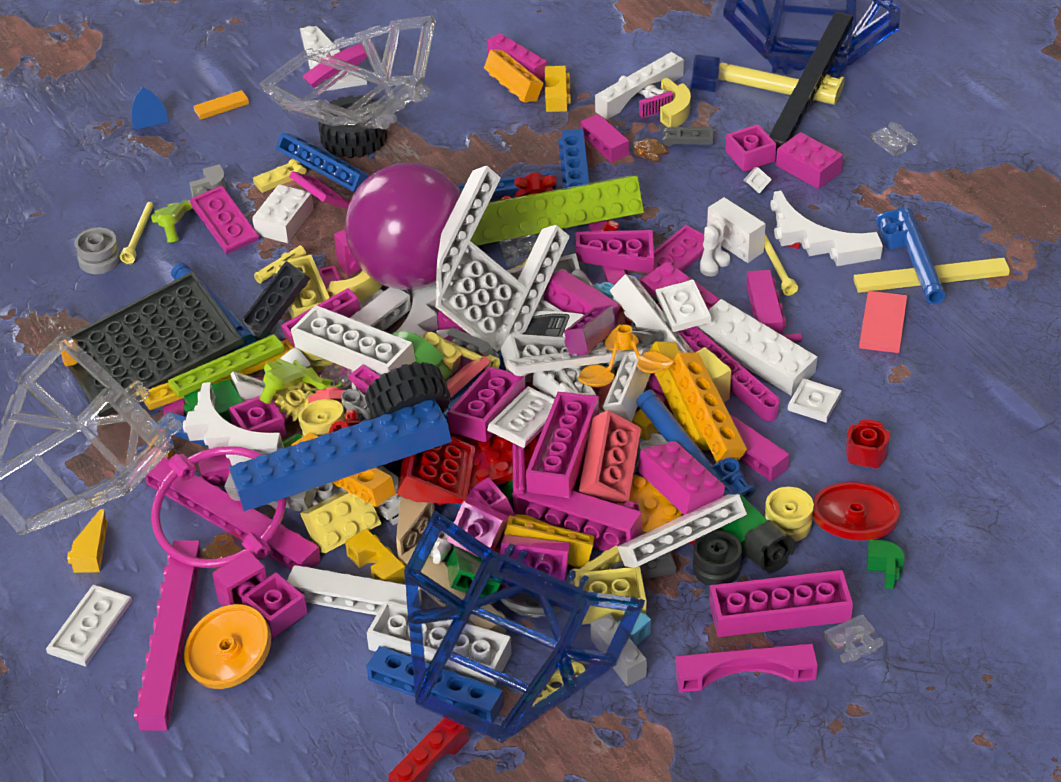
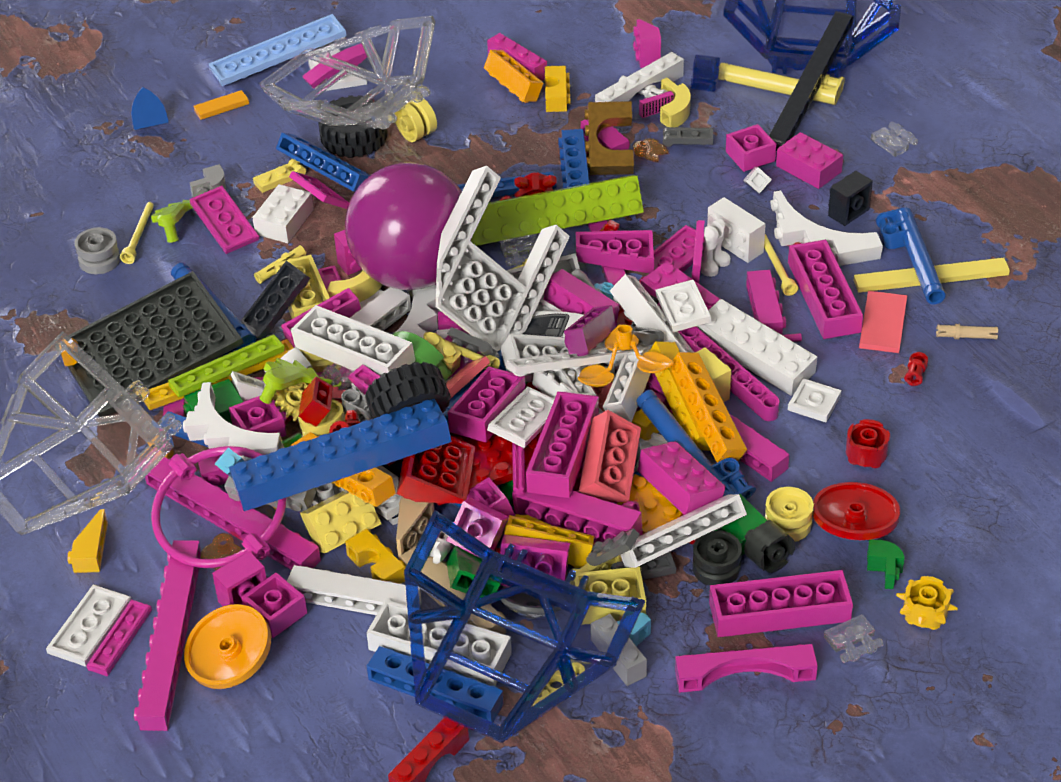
none -> dark pink tile [87,600,152,676]
none -> light blue plate [209,14,347,86]
none -> medium azure brick [215,447,245,478]
none -> red brick [298,376,333,427]
none -> light yellow wheel [394,96,437,142]
none -> pearl gold arch [585,101,634,175]
none -> dark grey plate [586,528,640,566]
none -> dark pink slope [633,19,661,68]
none -> dark pink tile [692,220,705,284]
none -> dark pink brick [788,239,863,339]
none -> black brick [828,171,873,226]
none -> yellow brick [896,576,958,630]
none -> red connector [904,352,928,386]
none -> tan pin [936,324,998,340]

